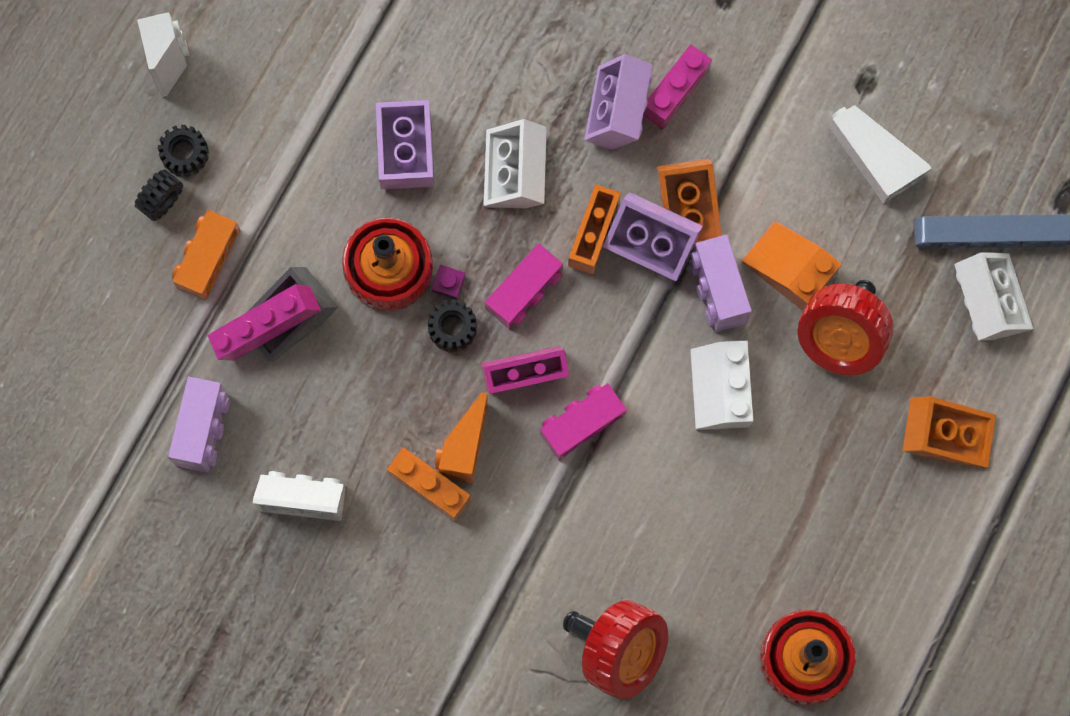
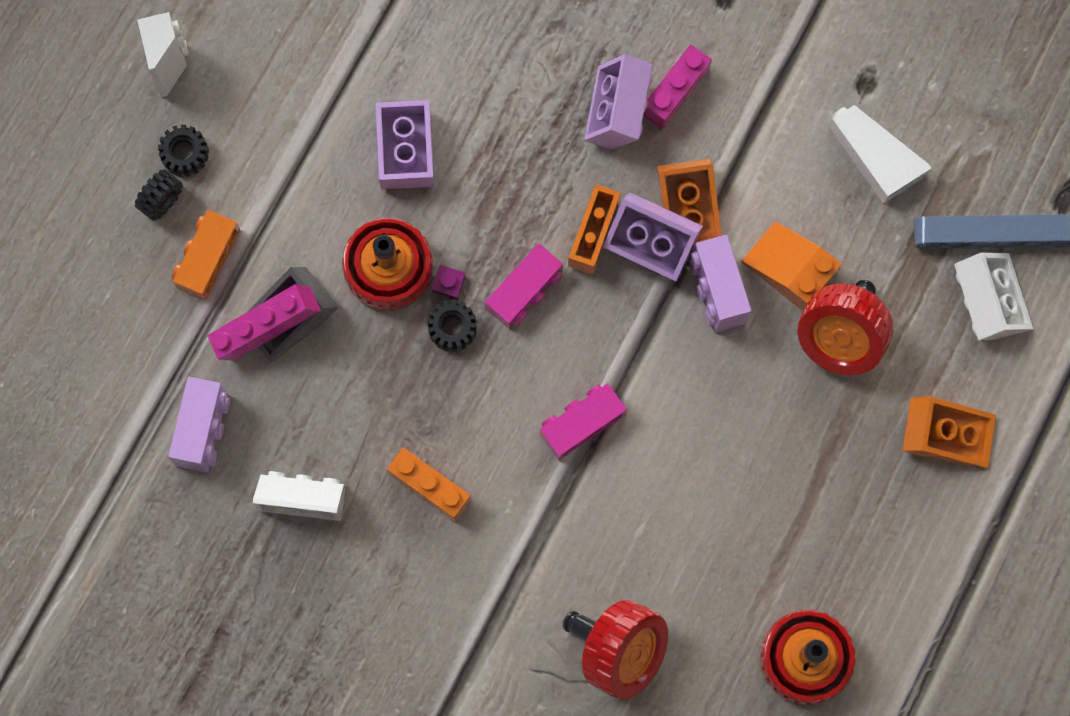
orange slope [435,392,488,484] -> none
dark pink brick [480,346,570,394] -> none
white slope [484,119,547,209] -> none
white slope [690,341,753,430] -> none

